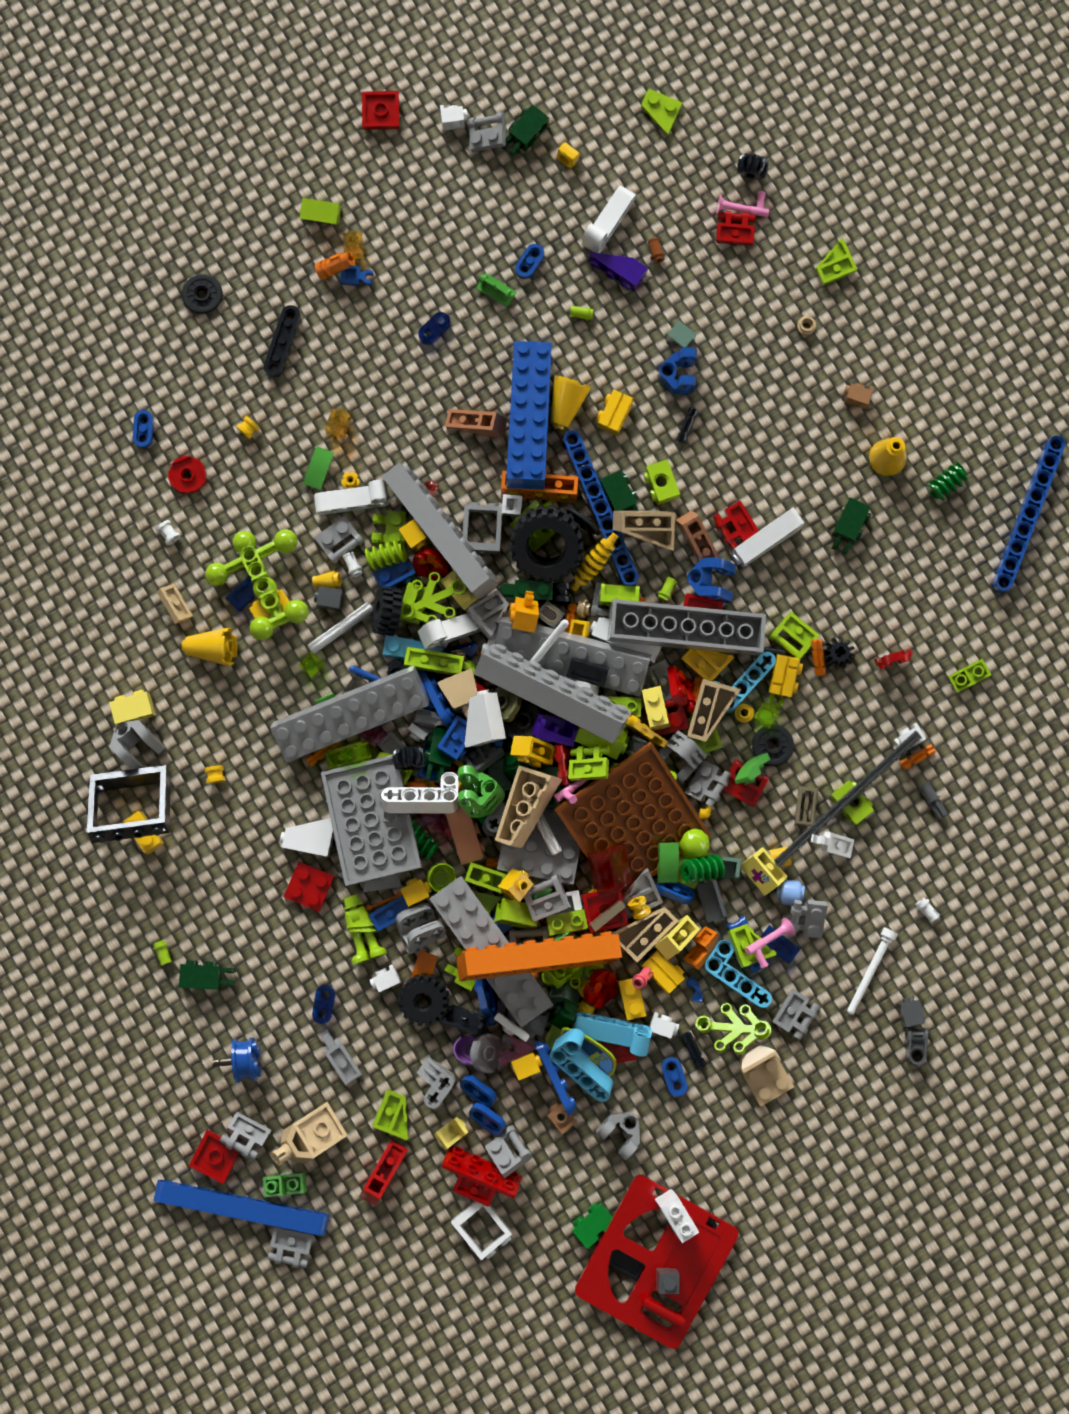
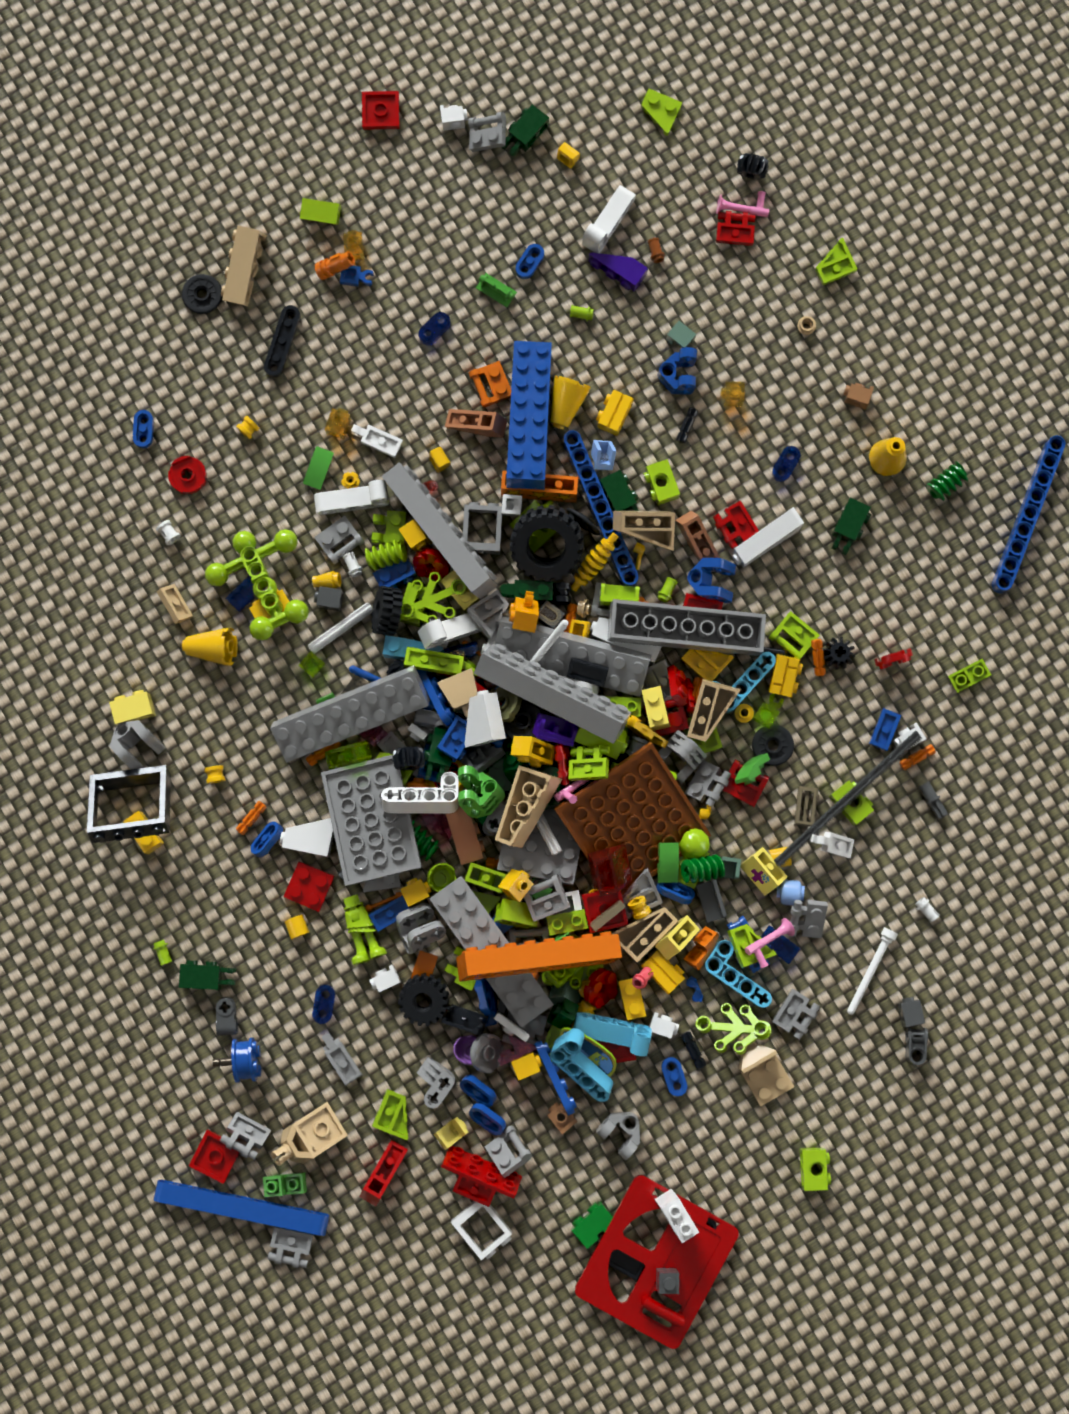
none -> dark grey piece [216,997,238,1036]
none -> tan wedge [221,225,267,307]
none -> orange axle [236,801,267,835]
none -> blue plate [251,821,283,857]
none -> yellow brick [284,914,310,940]
none -> white plate [351,424,403,458]
none -> yellow brick [429,447,451,473]
none -> orange plate [468,361,511,408]
none -> light blue window [591,440,616,470]
none -> yellow hand [633,542,645,570]
none -> clear yellow brick [720,382,745,407]
none -> clear blue plate [772,446,801,482]
none -> lime brick [800,1148,831,1191]
none -> blue plate [869,708,901,751]

